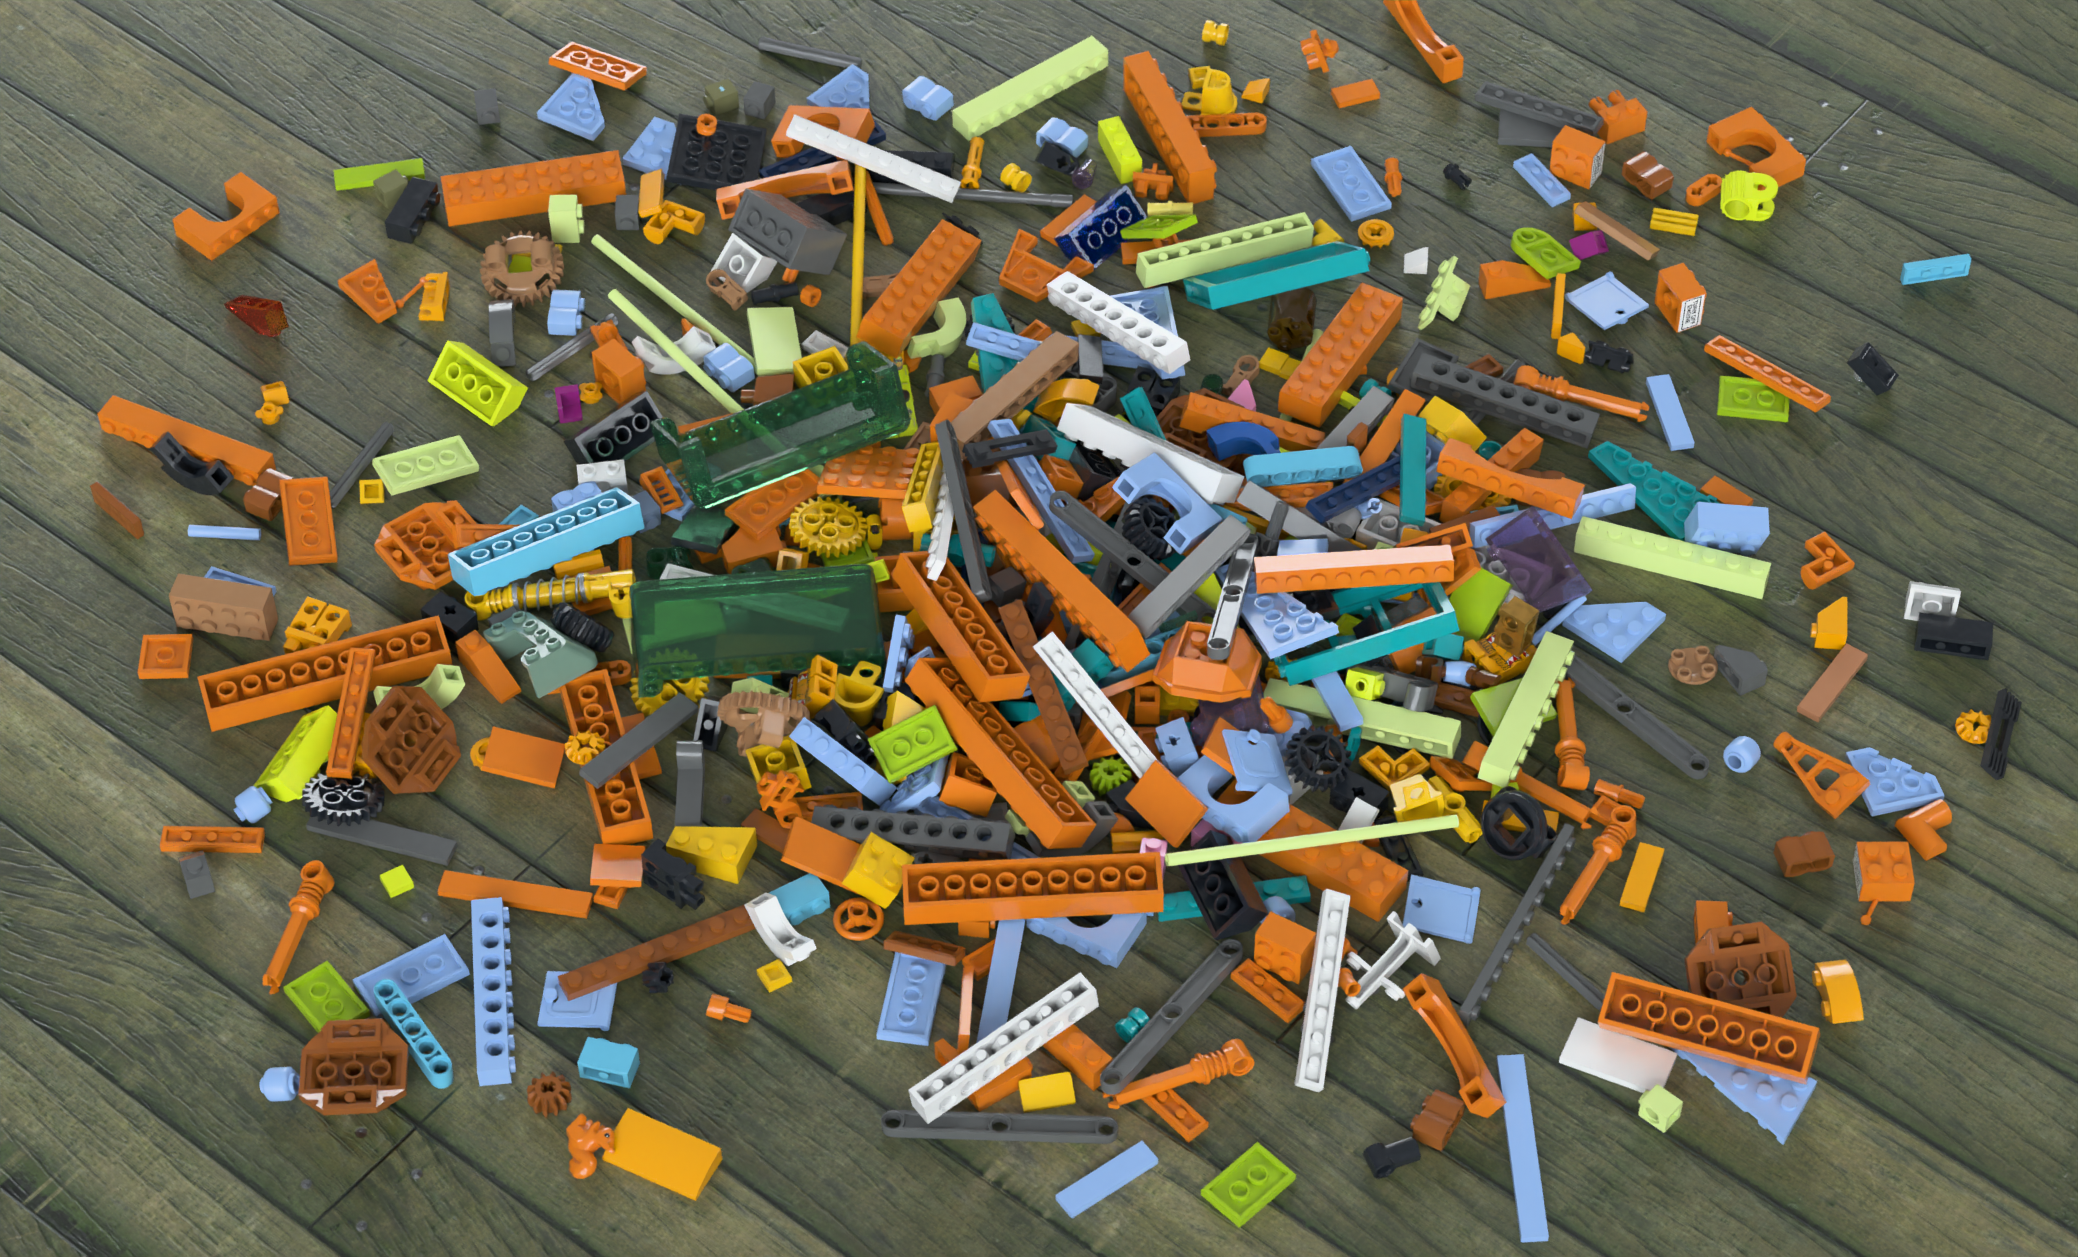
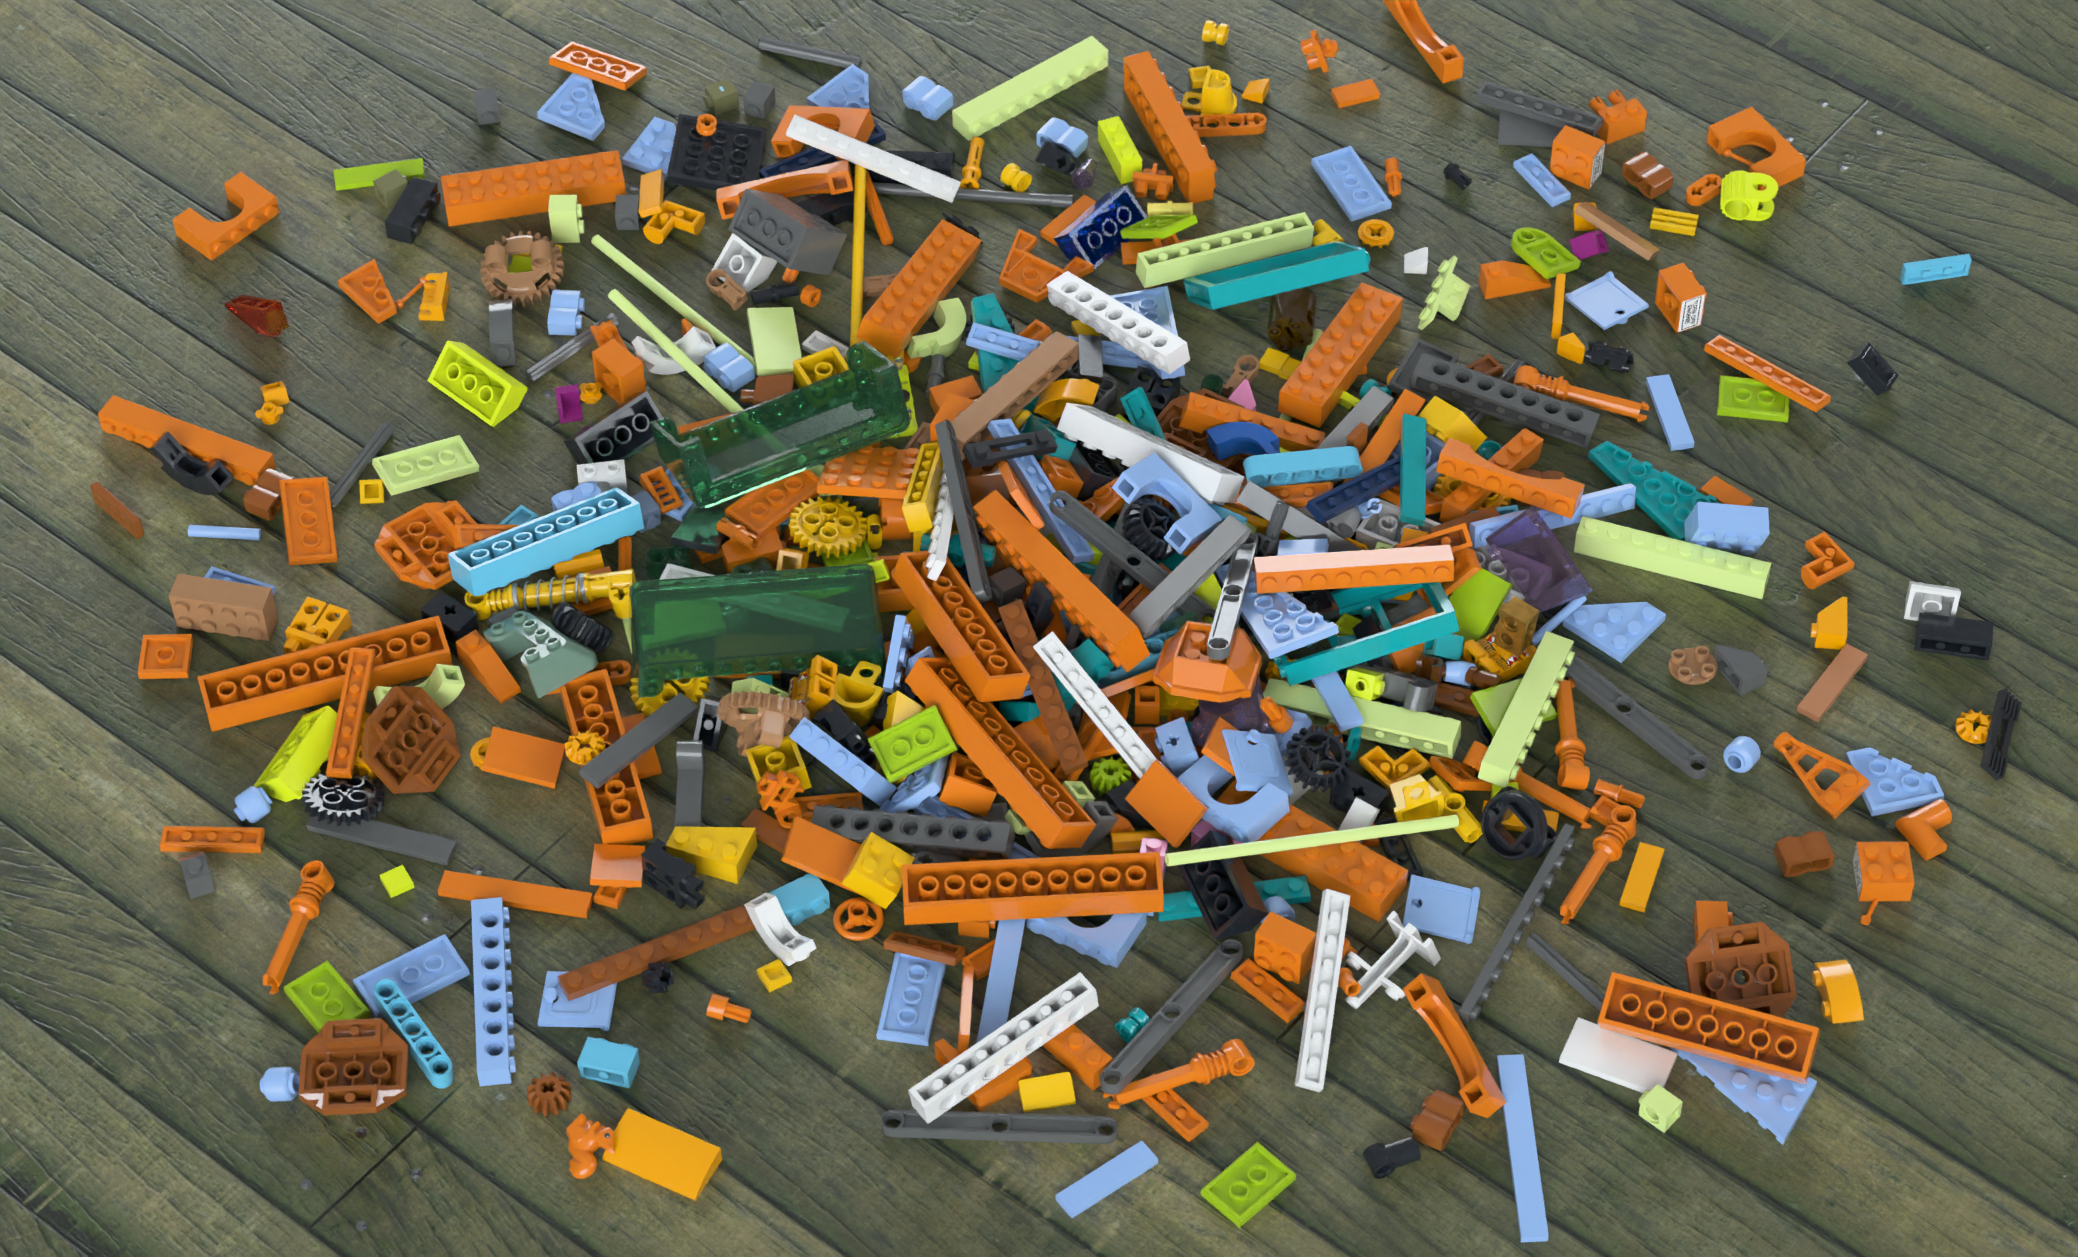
none -> orange pin [716,517,761,551]

